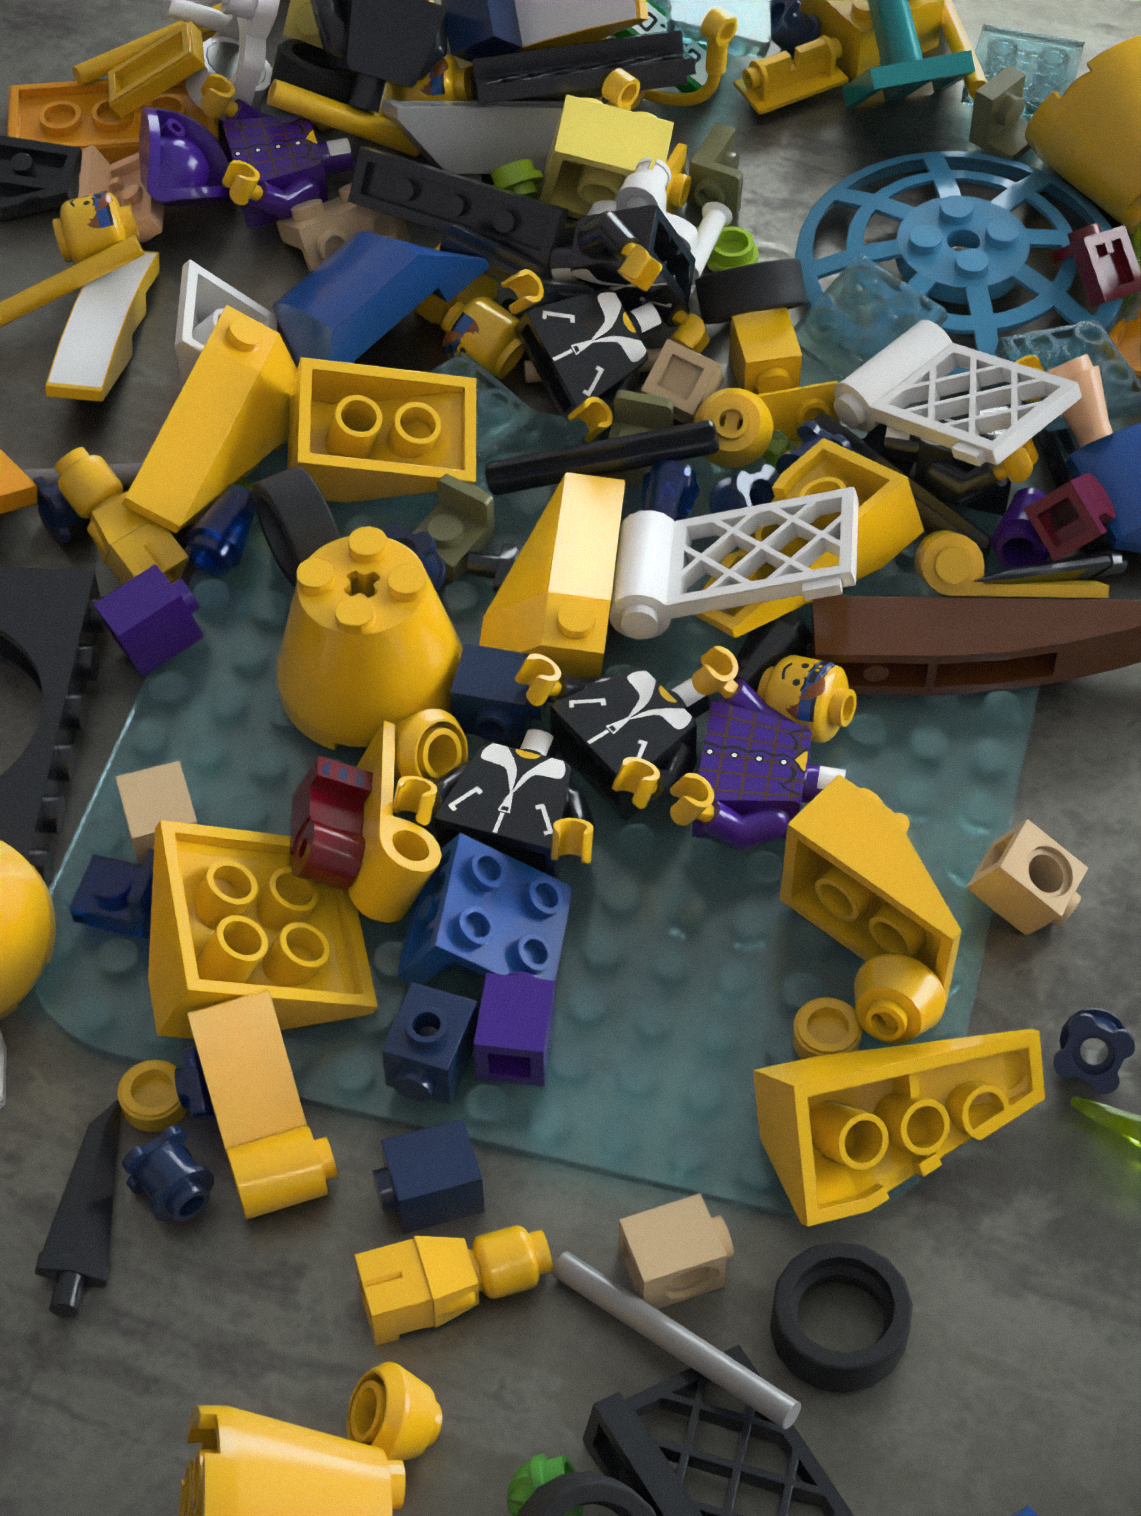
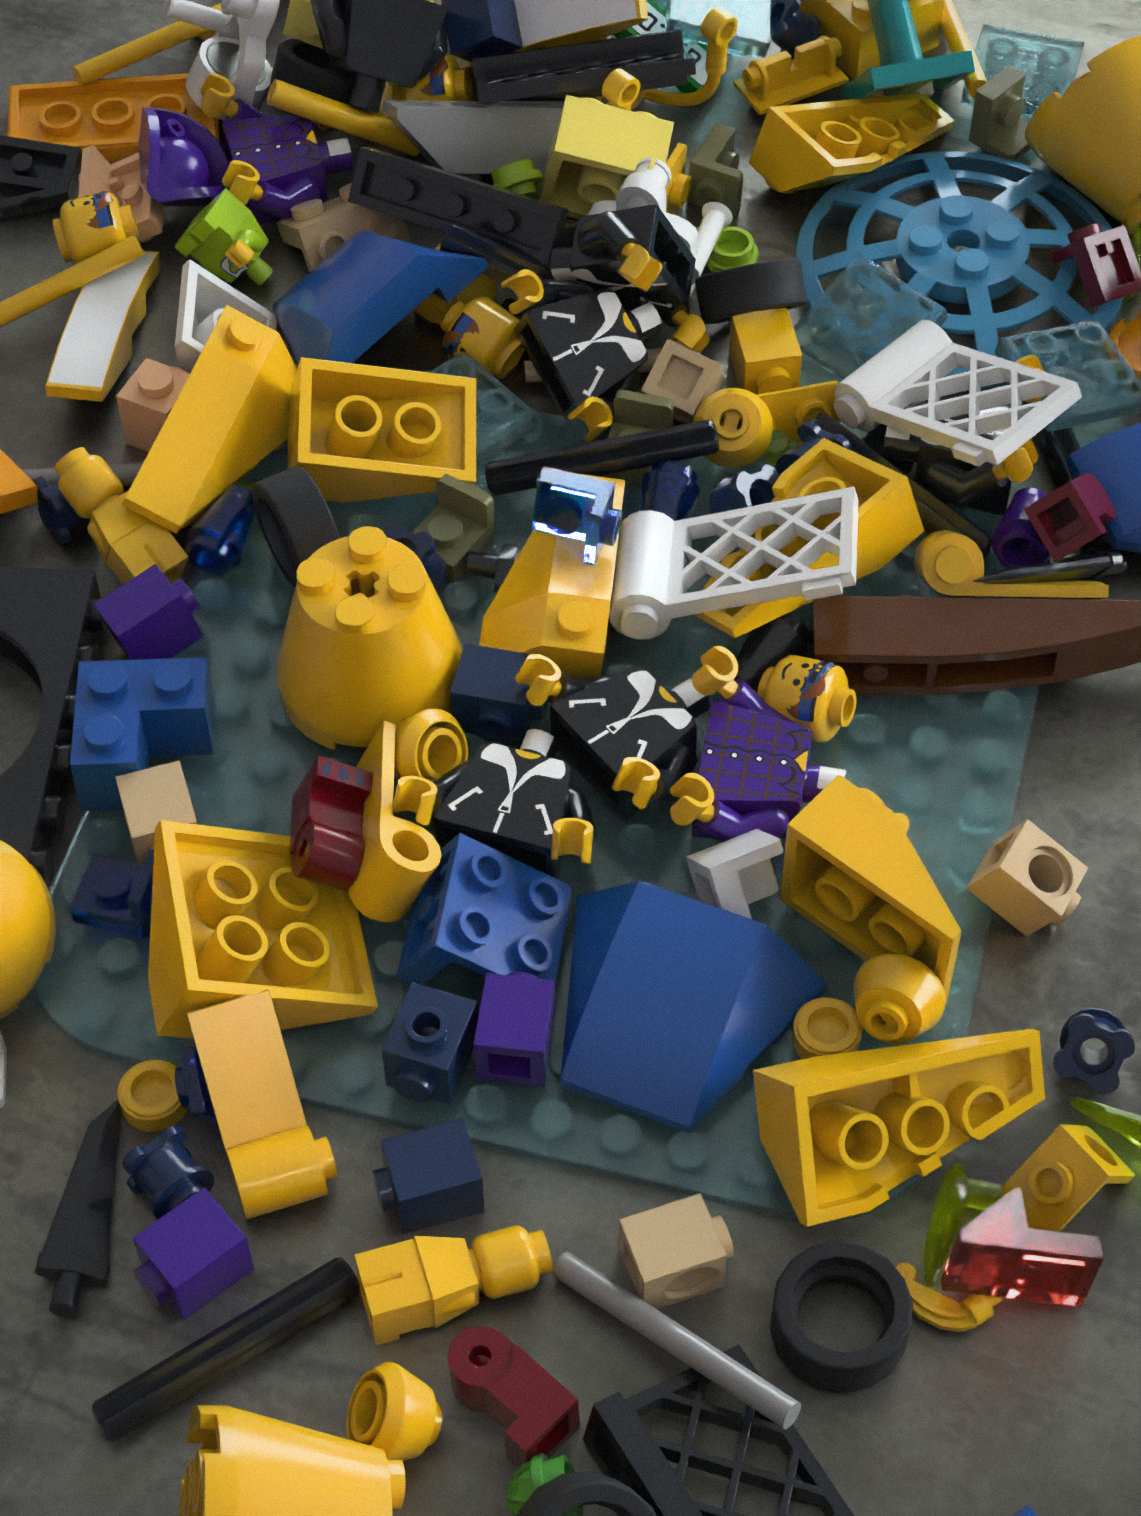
yellow tile [107,21,205,118] -> none
light nougat cone [1045,354,1113,447] -> none
none -> blue brick [70,657,216,811]
none -> black axle [92,1257,360,1441]
none -> light nougat brick [116,358,190,452]
none -> dark purple brick [133,1187,254,1321]
none -> lime piece [174,188,274,286]
none -> dark red leg [447,1326,580,1469]
none -> clear blue bracket [532,466,622,566]
none -> blue wedge [560,880,828,1134]
none -> white panel [686,829,784,919]
none -> yellow wedge [748,93,955,194]
none -> yellow piece [896,1263,1003,1332]
none -> clear neon green bar [924,1162,1002,1287]
none -> clear red slope [940,1187,1104,1307]
none -> yellow bracket [1000,1124,1135,1241]

